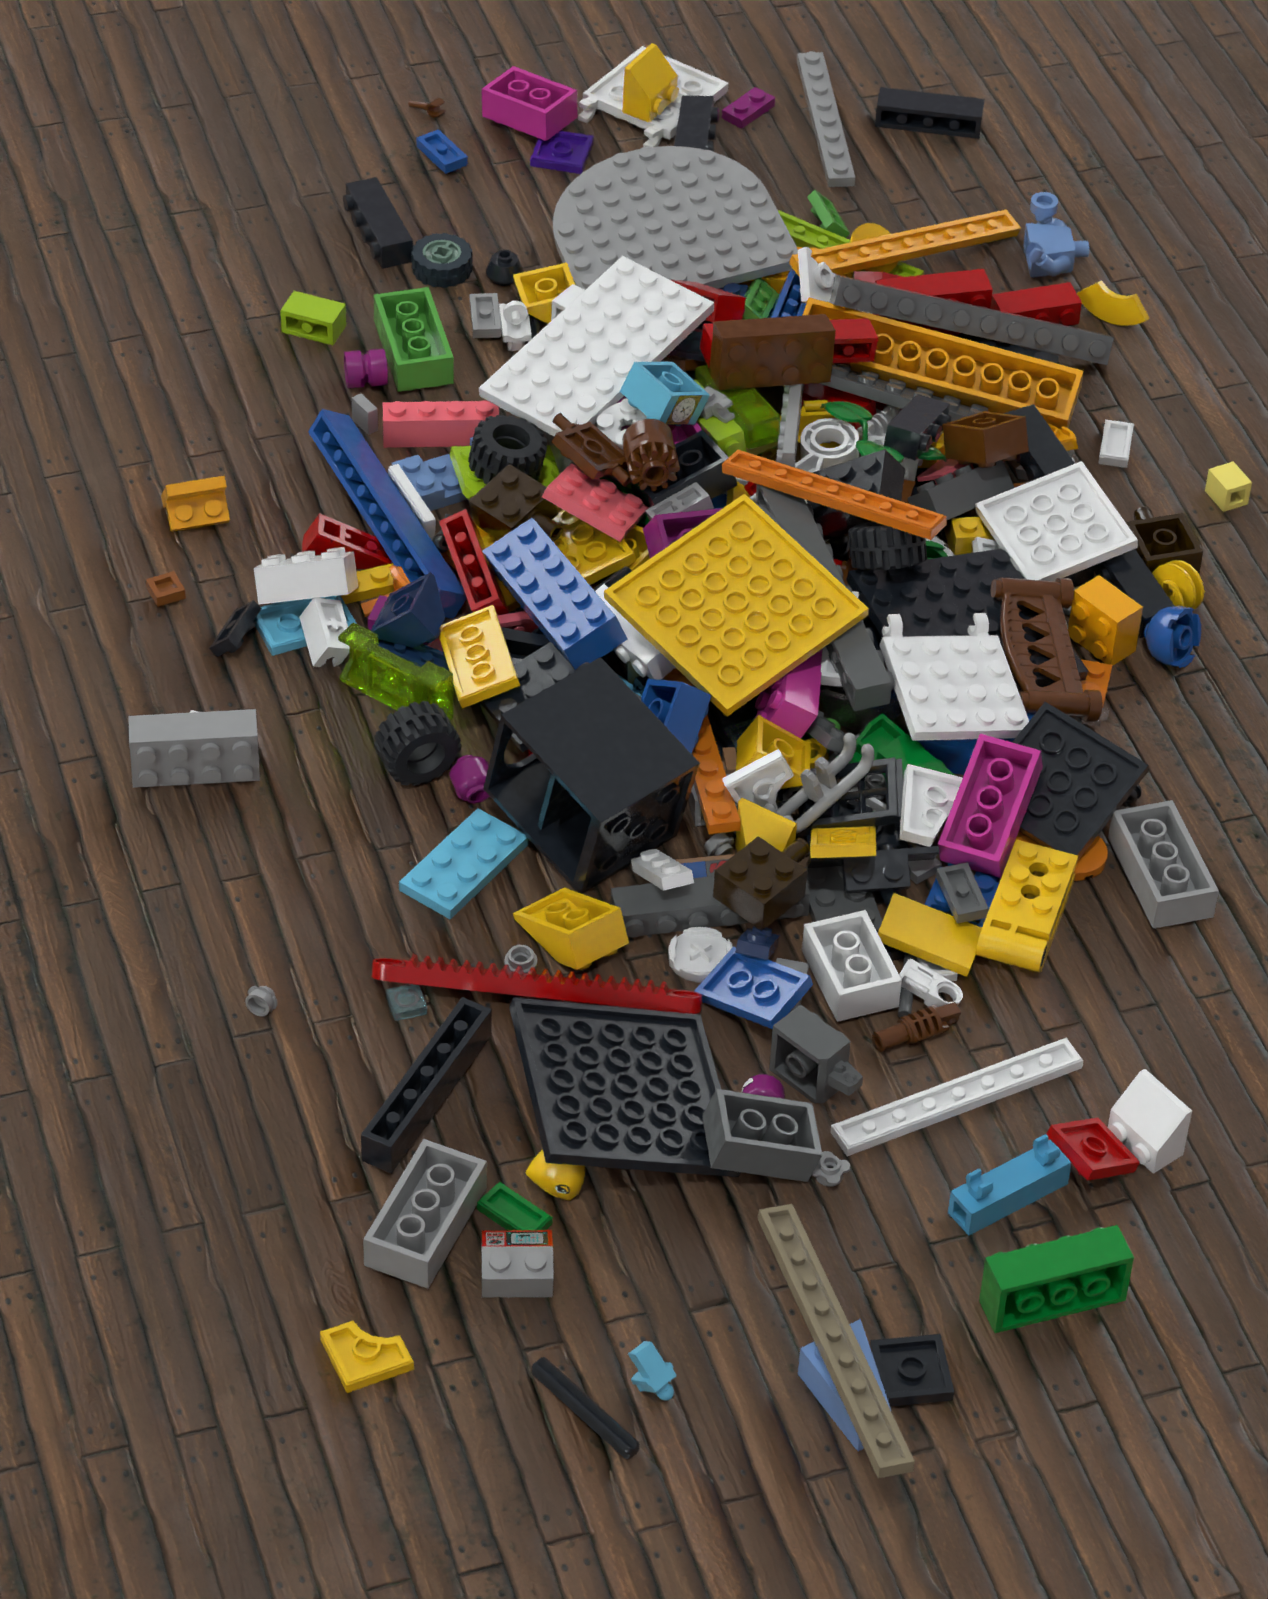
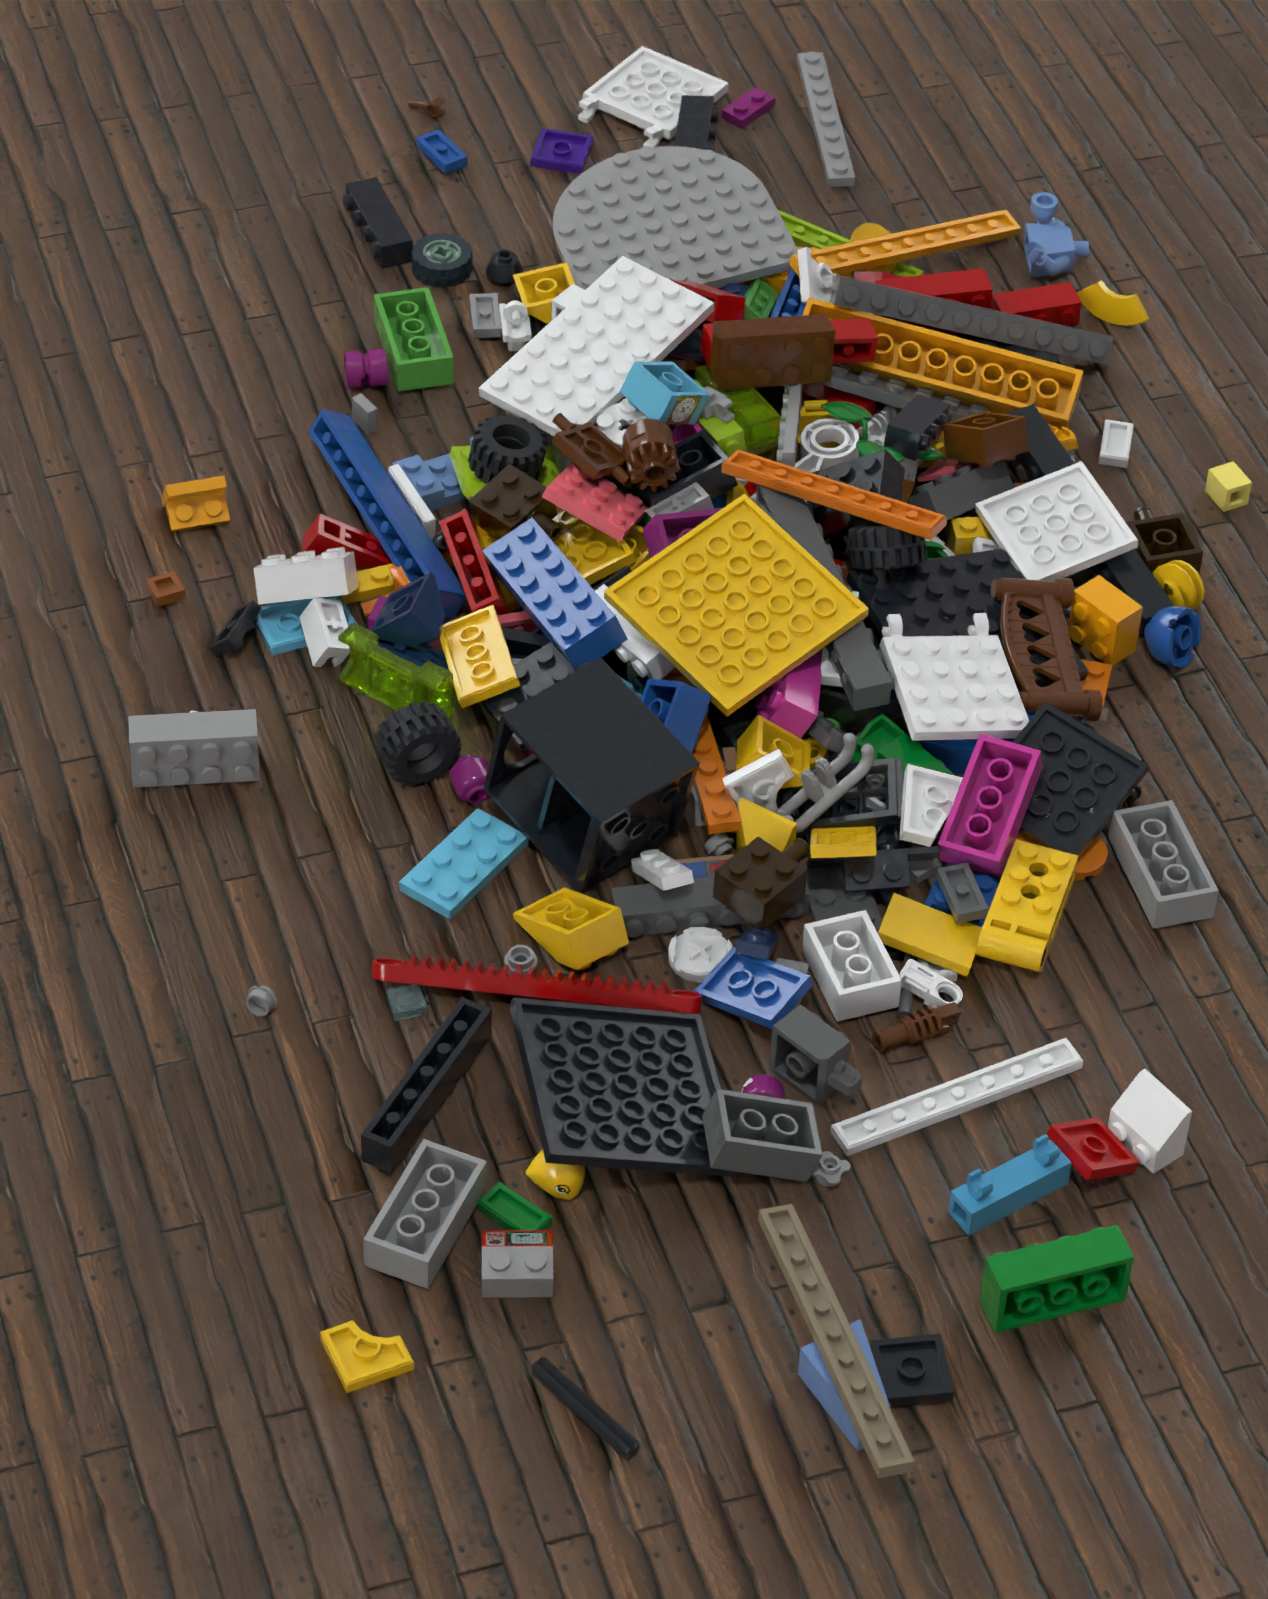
lime brick [280,291,346,346] -> none
coral brick [383,400,499,448] -> none
dark pink brick [482,66,578,141] -> none
yellow slope [622,43,679,123] -> none
medium azure piece [628,1341,677,1401] -> none
bright green plate [807,190,850,238] -> none
black brick [875,87,985,139] -> none

